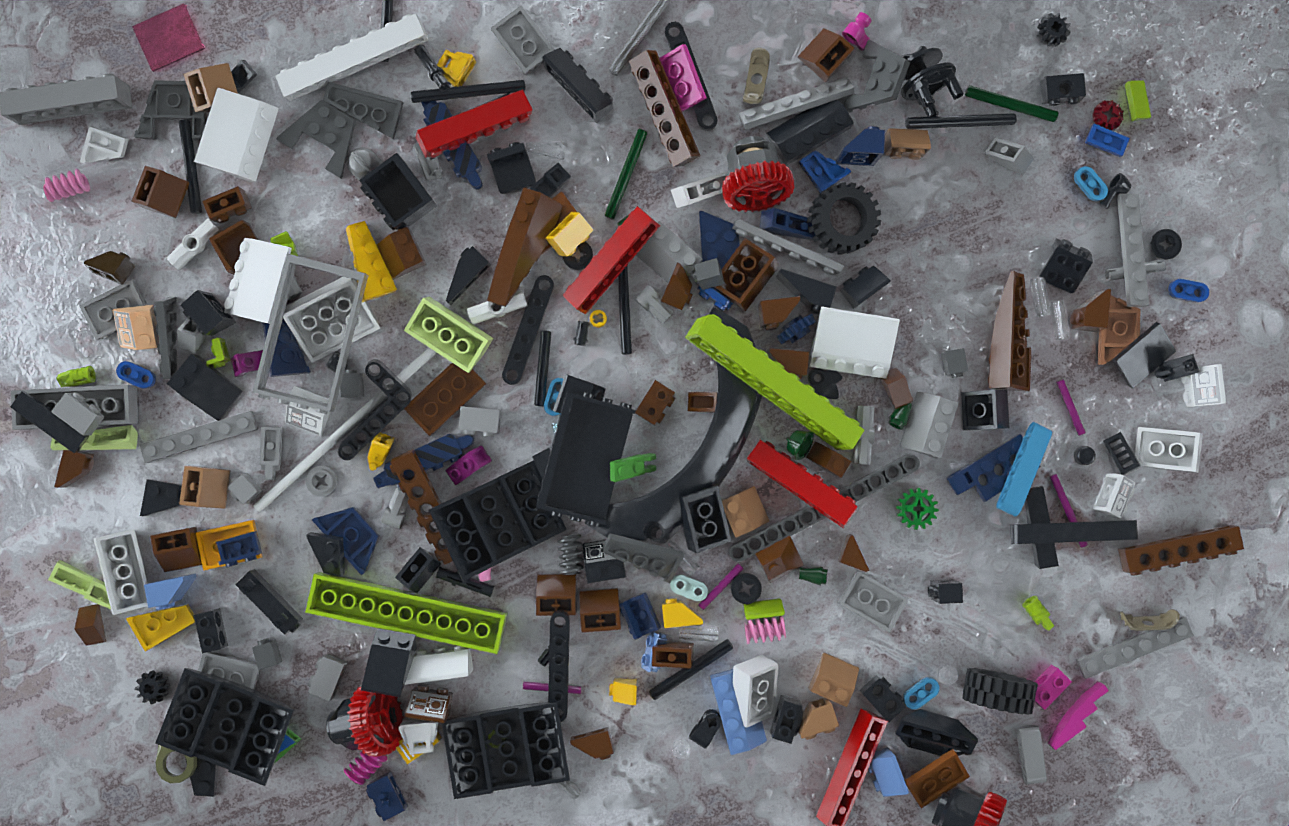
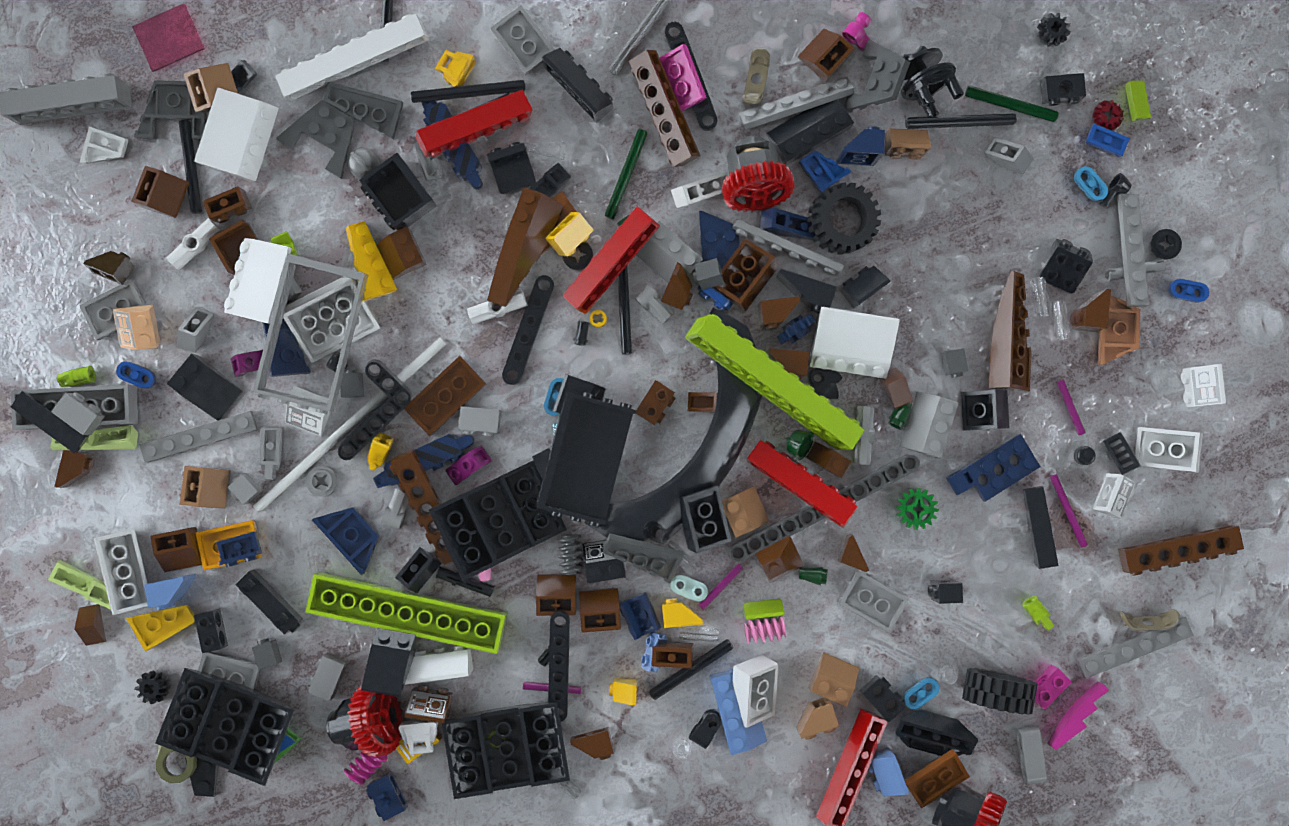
bright pink piece [43,169,90,202] -> none
black wing [140,479,182,516] -> none
dark grey wing [154,297,177,379] -> none
black slope [180,290,236,336] -> none
lime bracket [206,337,231,368] -> none
black wing [306,532,345,576] -> none
yellowish green slope [404,296,494,373] -> none
black pin [414,44,451,92] -> none
black slope [446,246,491,305] -> none
black axle [534,330,551,407] -> none
bright green hinge [610,453,656,482] -> none
black gear [731,573,762,604] -> none
black brick [770,695,803,744] -> none
dark azure beam [996,422,1052,517] -> none
black beam [1010,520,1138,544] -> none
tile [1112,322,1176,388] -> none
black hinge [1155,354,1200,382] -> none

